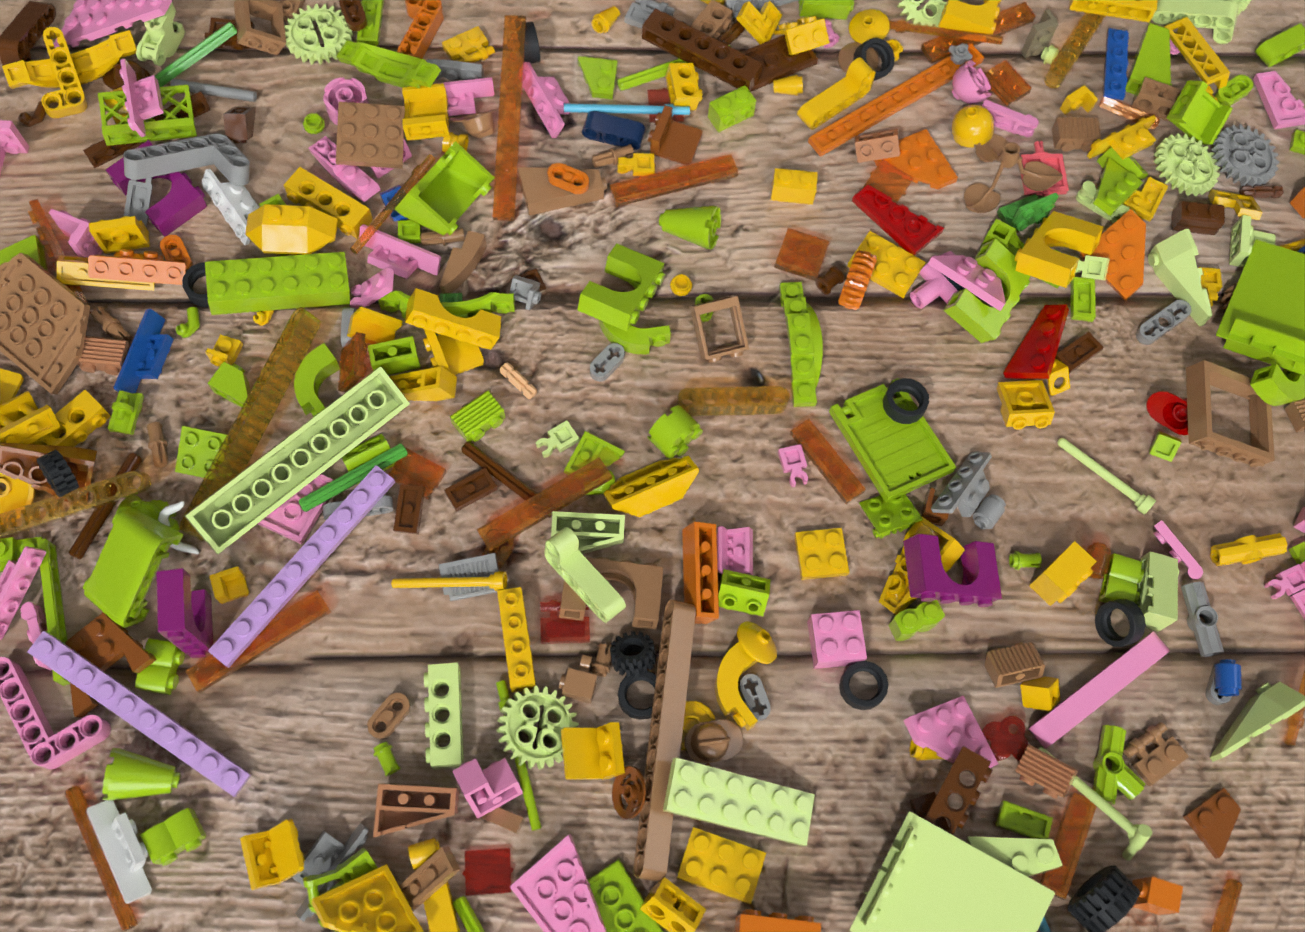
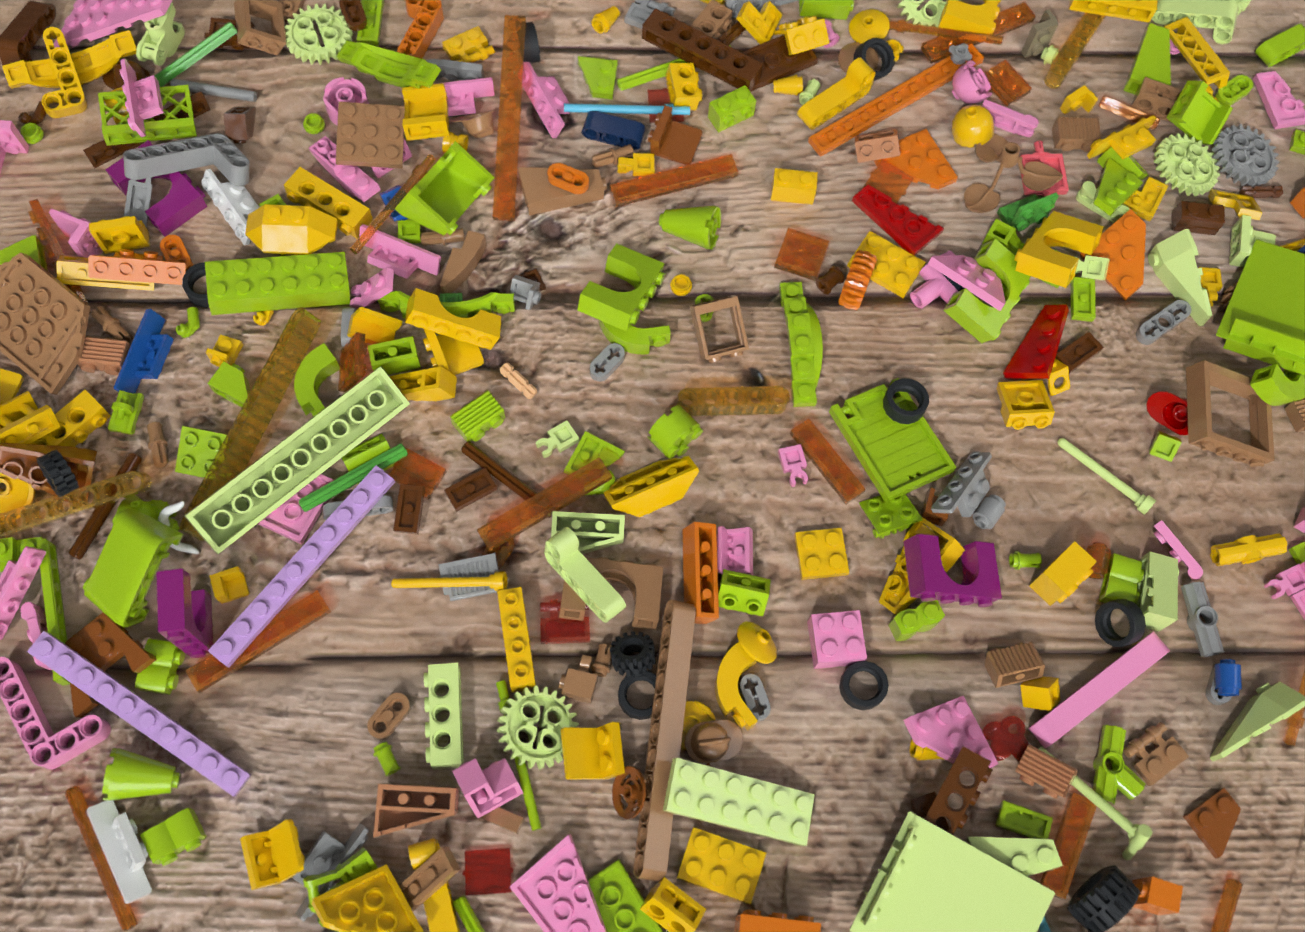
blue bracket [1103,28,1129,100] -> none
none -> lime plate [20,123,44,144]
none -> yellowish green pin [799,79,821,105]

